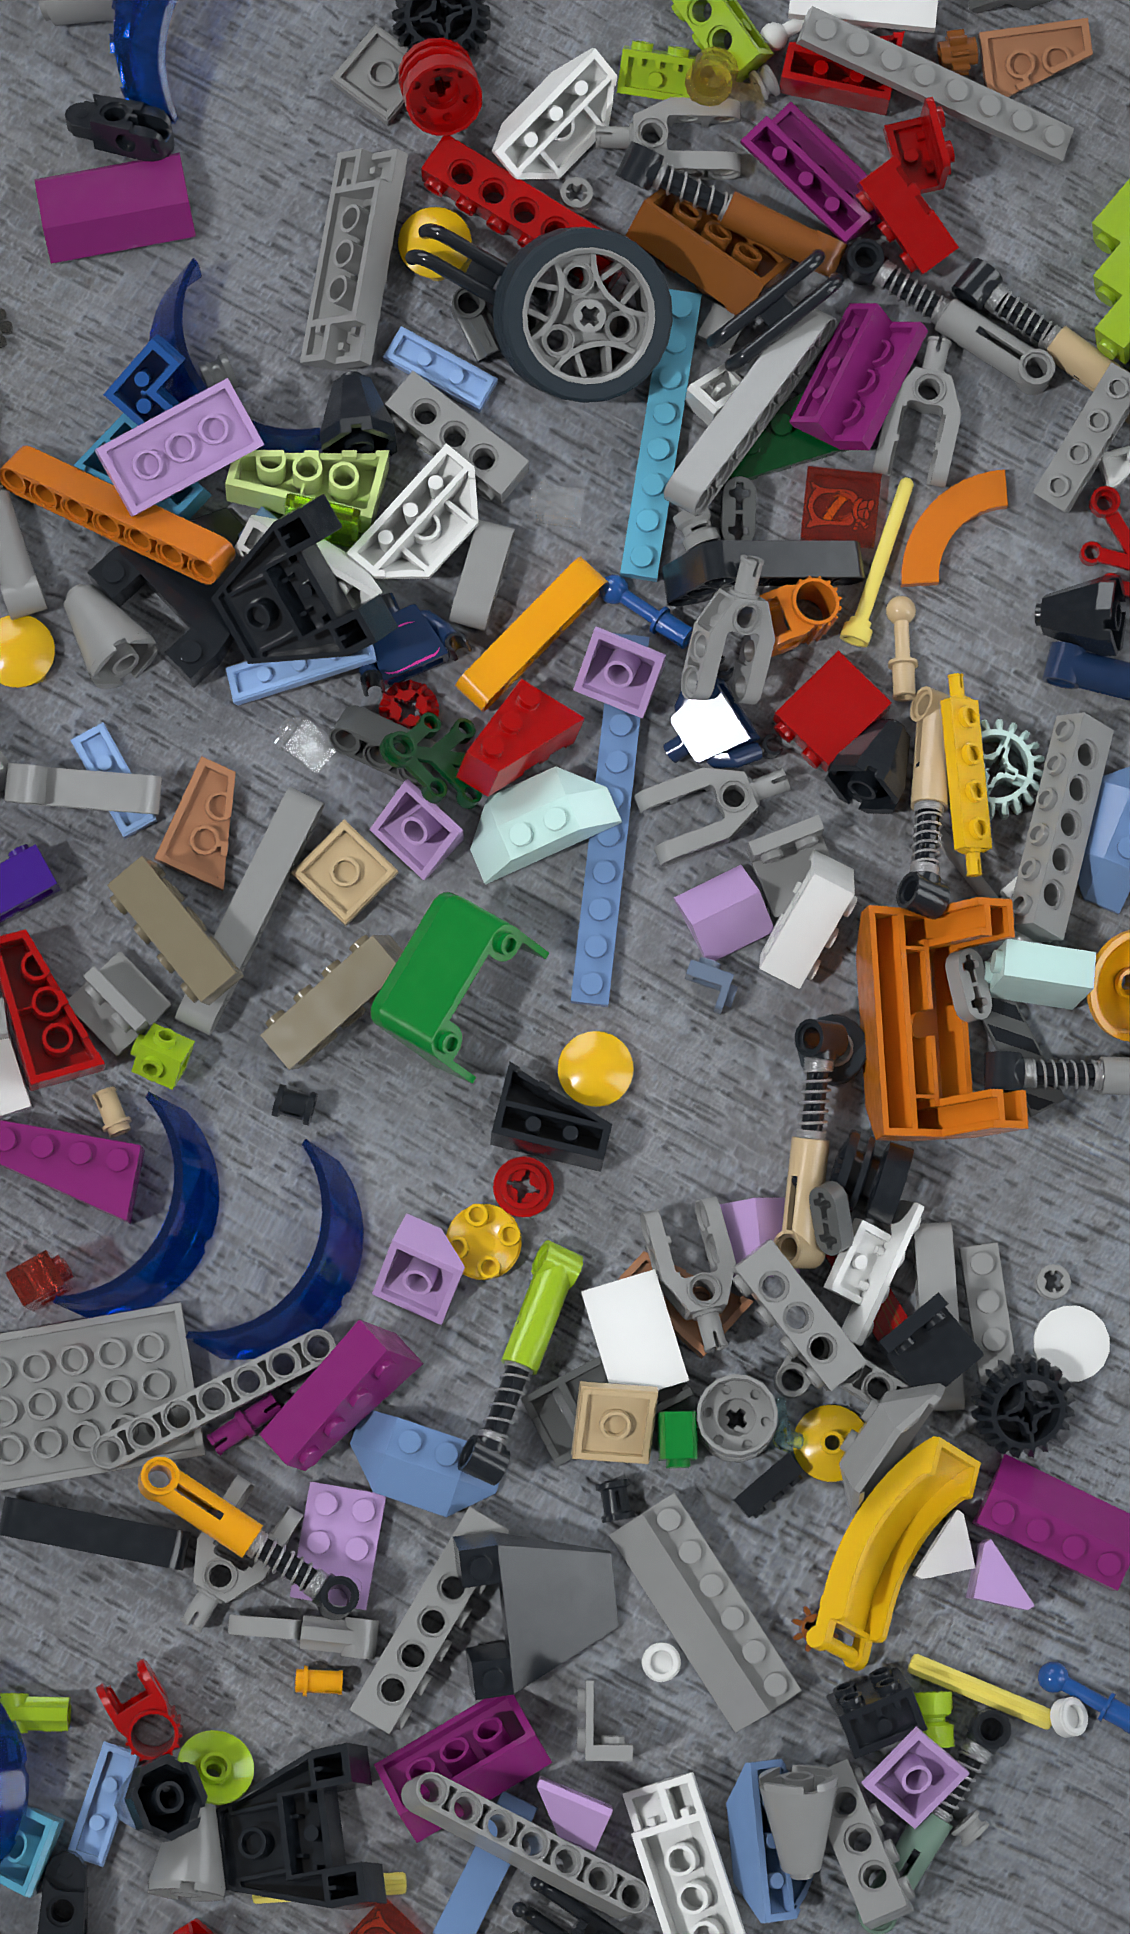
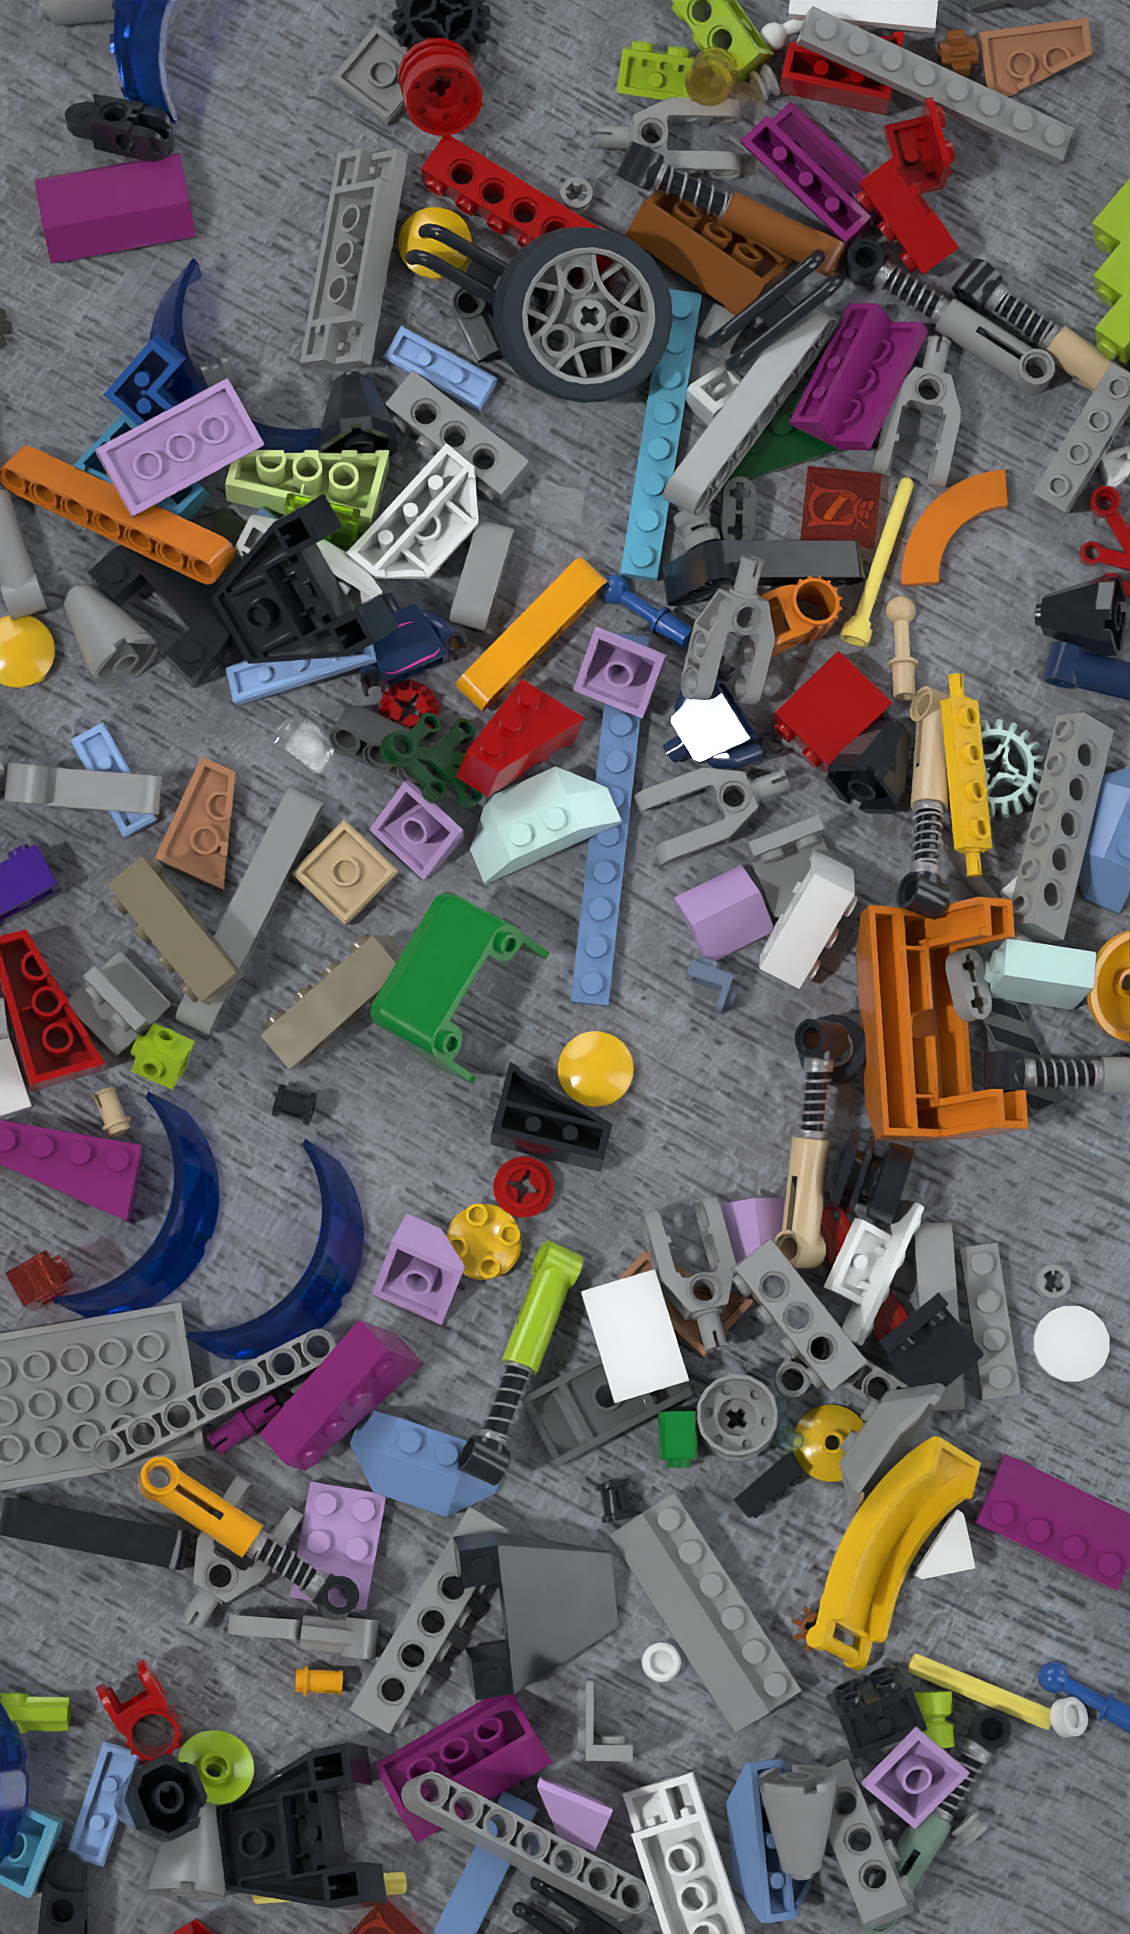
white wedge [492,48,617,179] -> none
tan plate [571,1381,658,1464] -> none
dark grey beam [809,1181,854,1256] -> none
lavender slope [966,1539,1035,1610] -> none
black gear [971,1354,1076,1459] -> none

